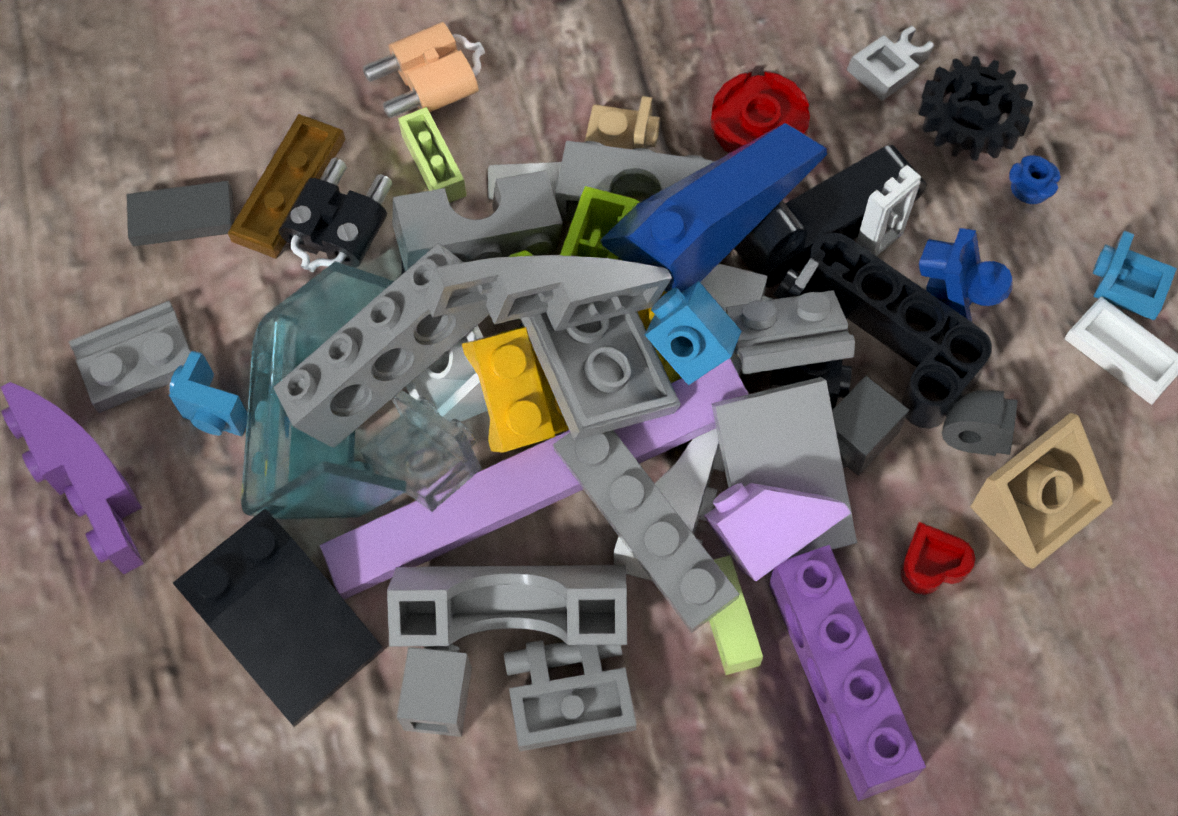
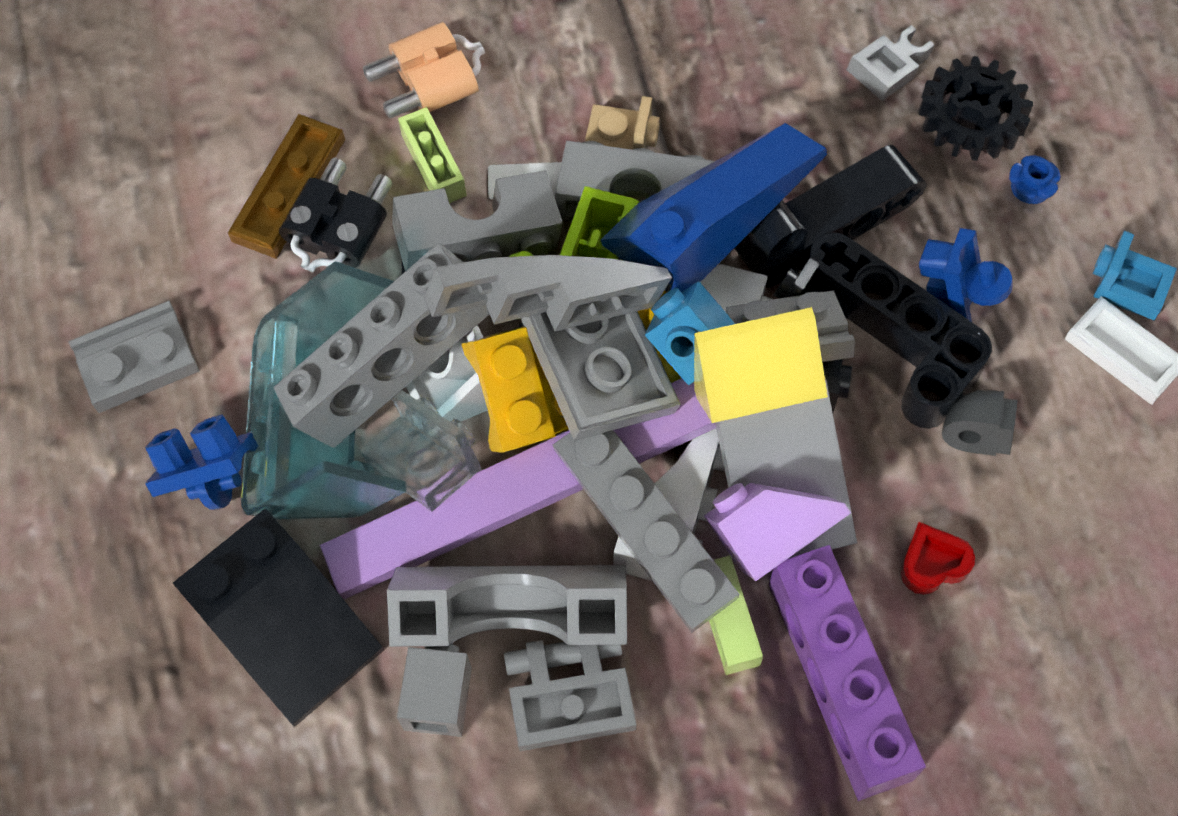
medium lavender slope [0,382,144,575] -> none
dark grey tile [127,181,234,247] -> none
dark azure bracket [169,351,250,437] -> none
red tile [710,72,810,153] -> none
dark grey brick [832,376,909,476] -> none
white tile [857,165,921,256] -> none
tan slope [970,413,1113,569] -> none
none -> blue hips [145,414,258,510]
none -> light yellow slope [694,307,828,423]

